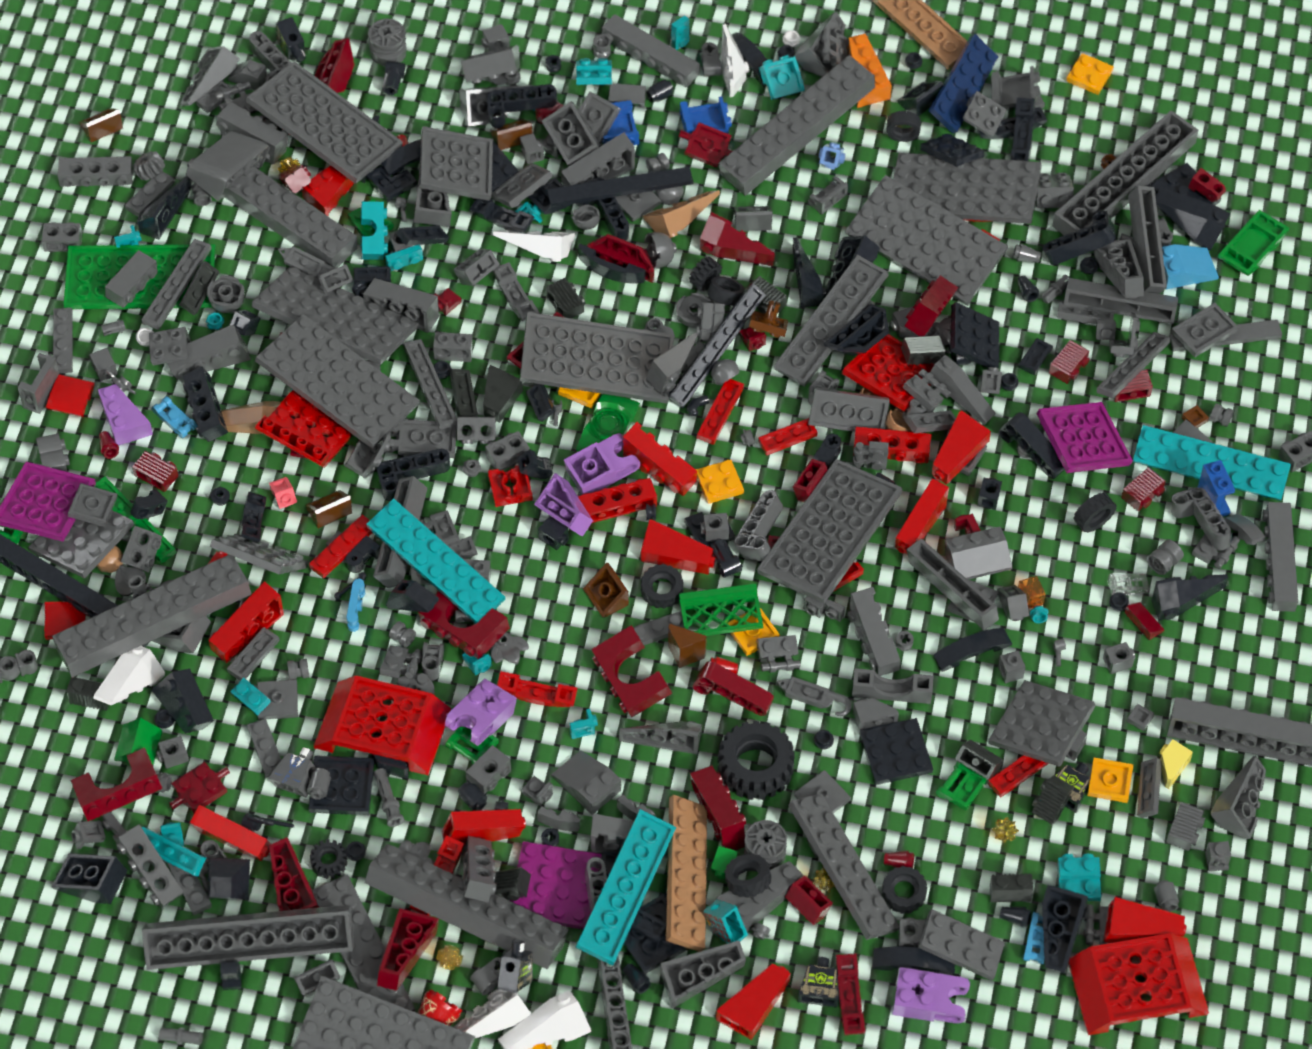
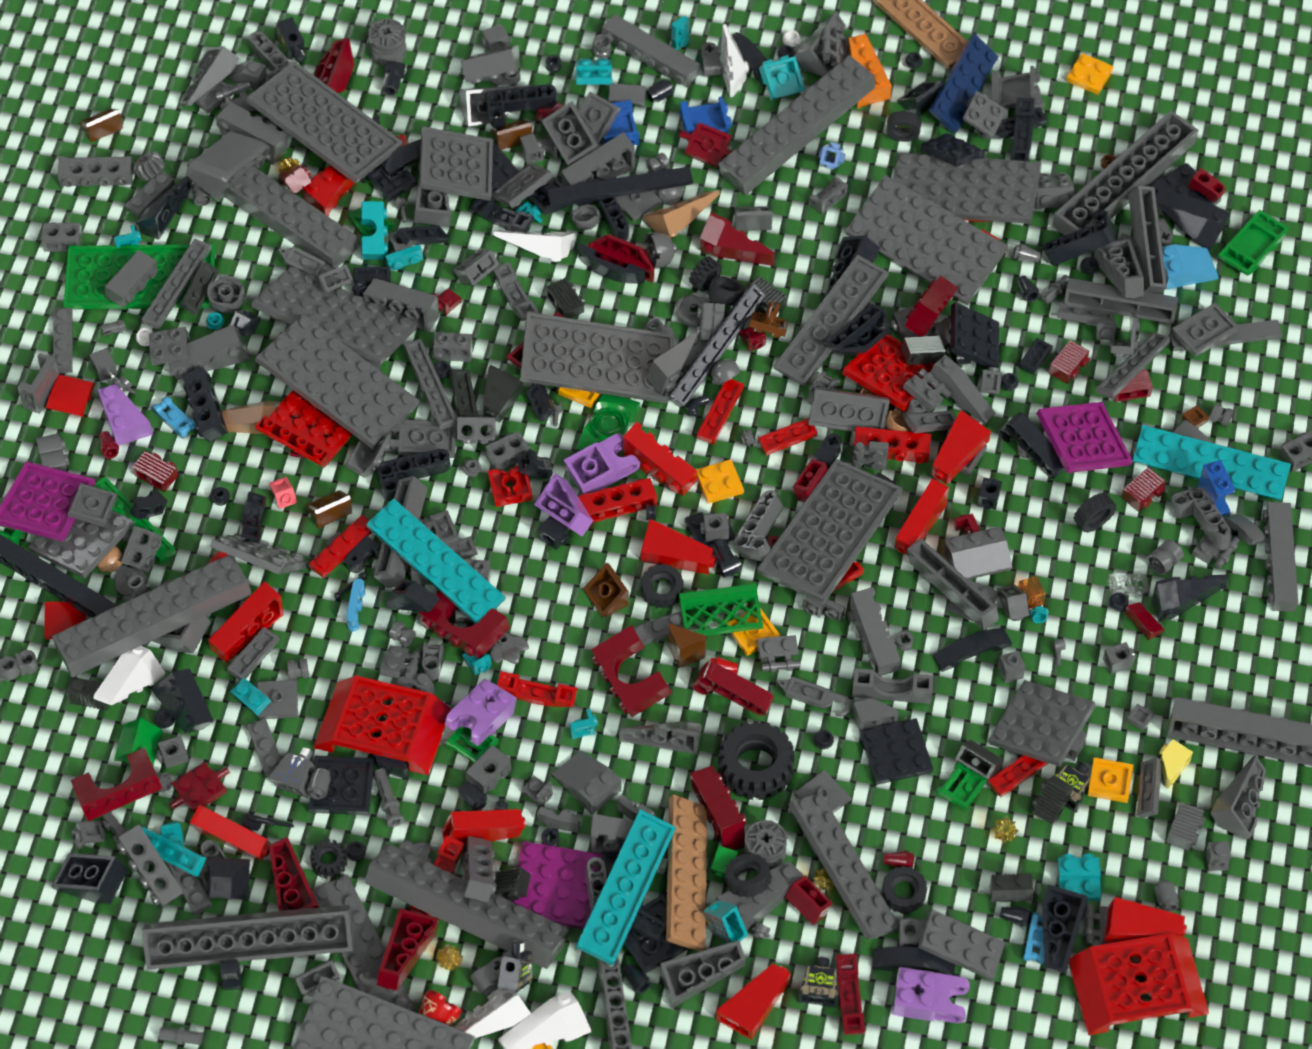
black wedge [792,237,826,308] -> none

